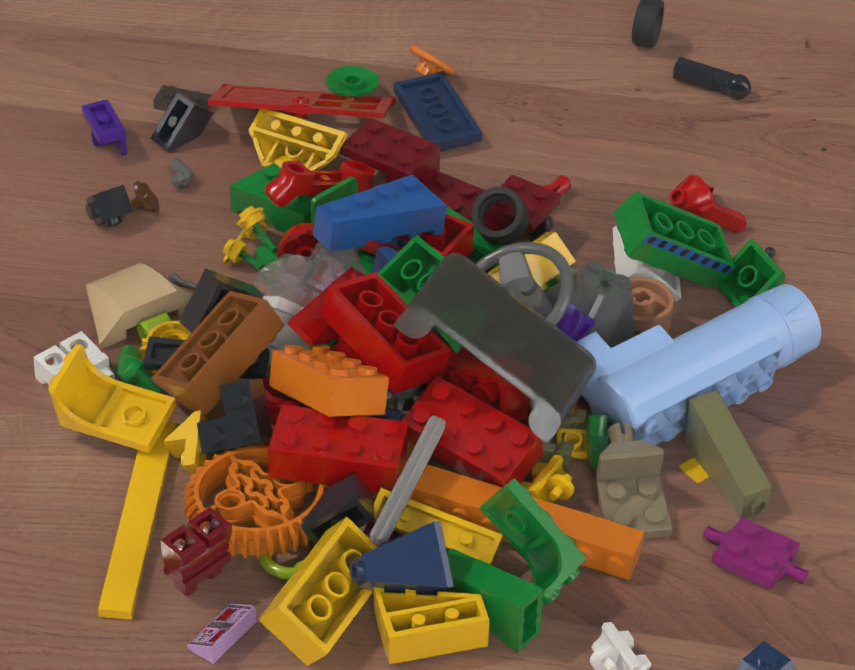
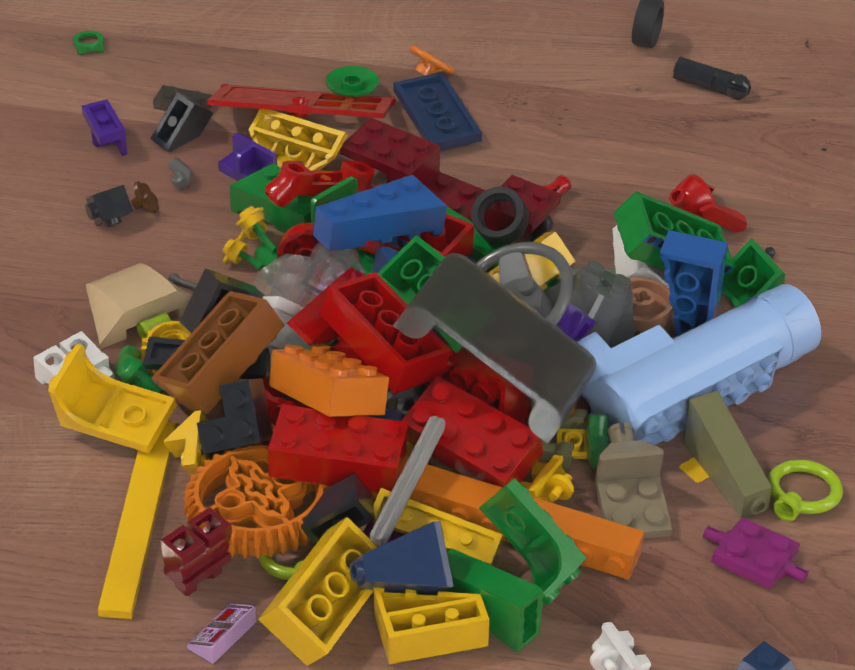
none -> green piece [73,31,104,55]
none -> dark purple panel [218,133,277,181]
none -> blue wedge [660,230,728,337]
none -> lime piece [767,459,843,521]

